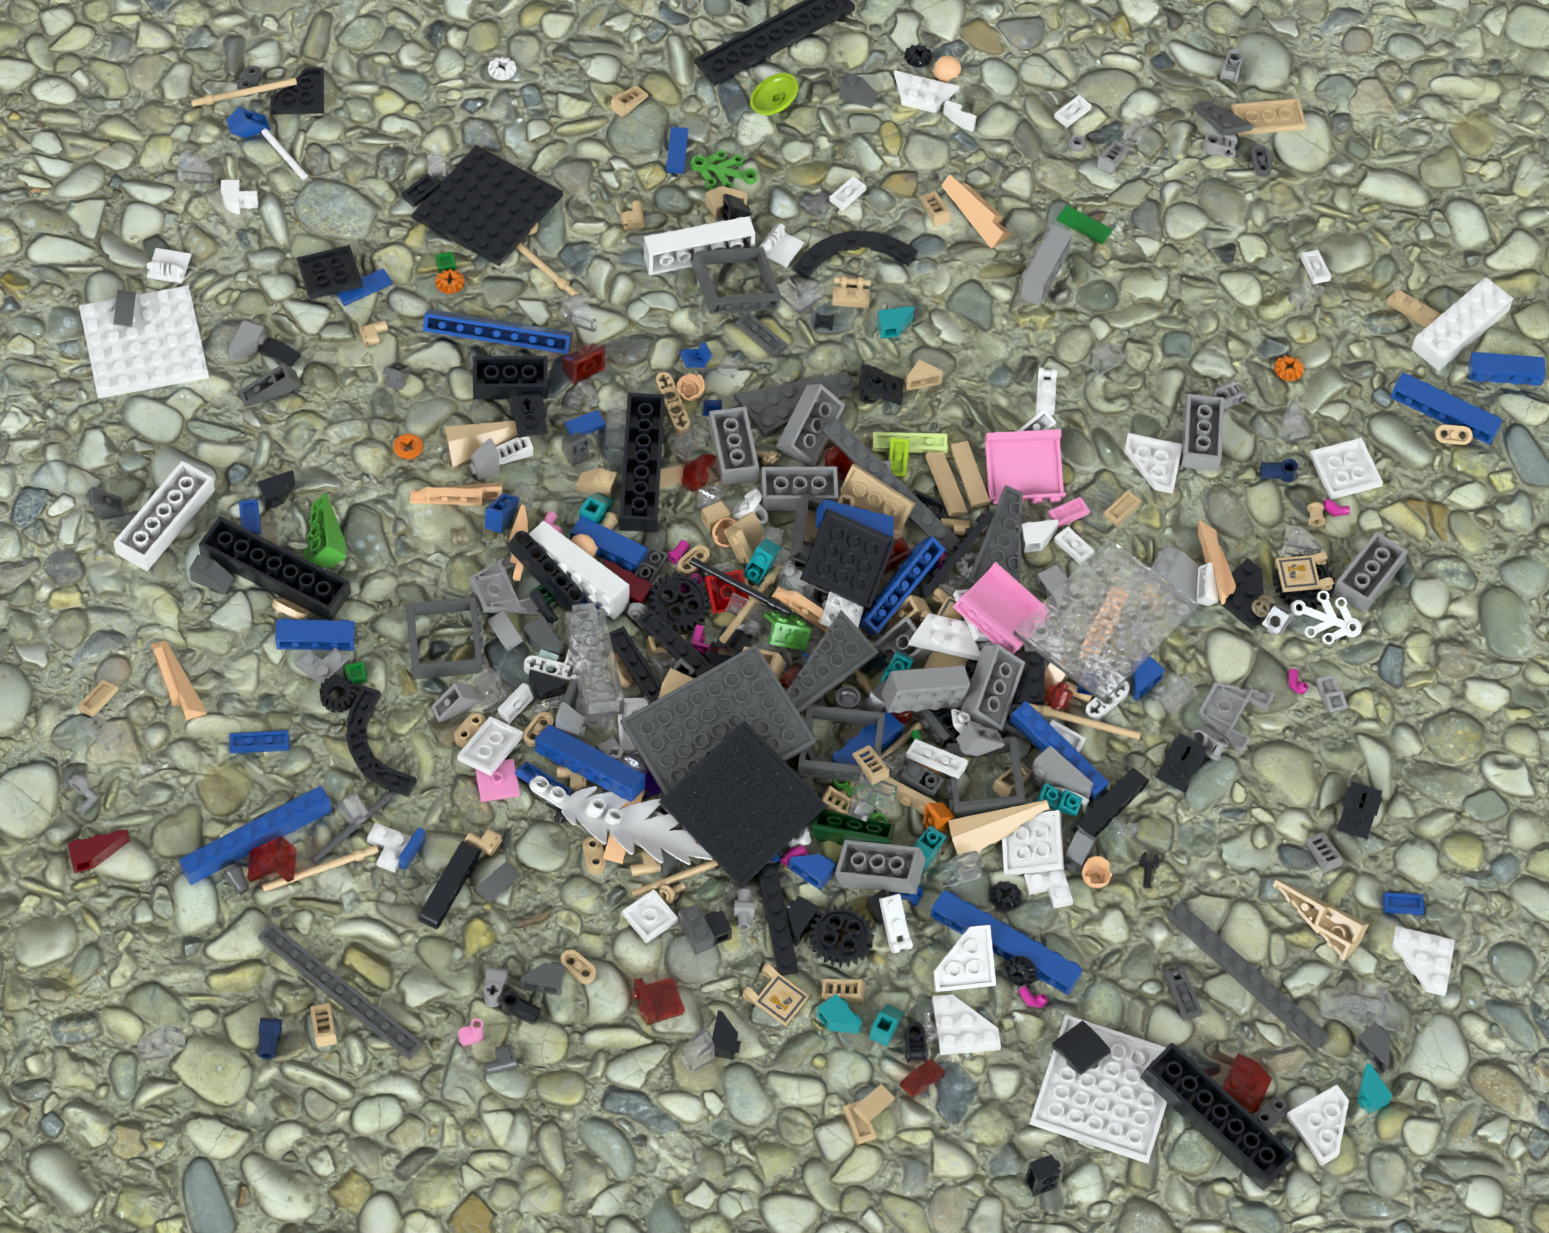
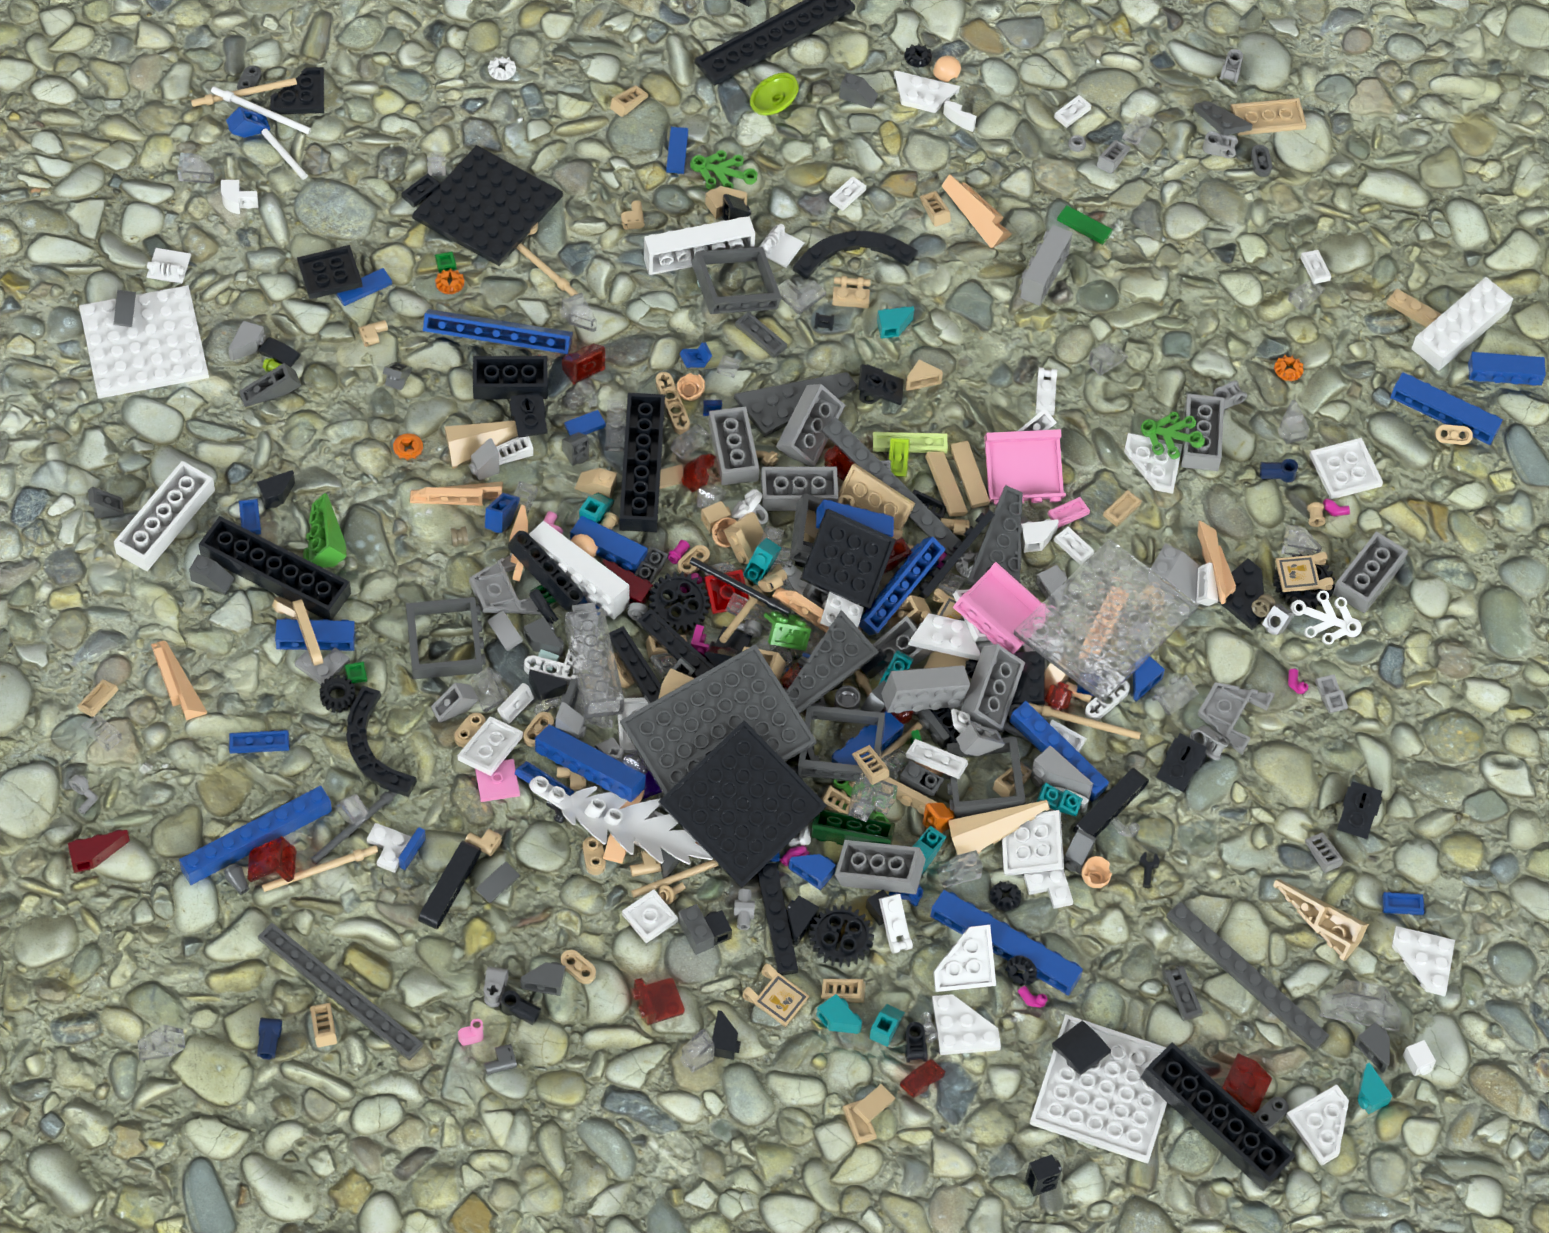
none -> white bar [211,86,311,134]
none -> lime pin [263,358,281,372]
none -> tan beam [292,599,323,666]
none -> tan piece [758,569,788,592]
none -> bright green plant [1141,412,1205,459]
none -> white brick [1403,1040,1436,1076]

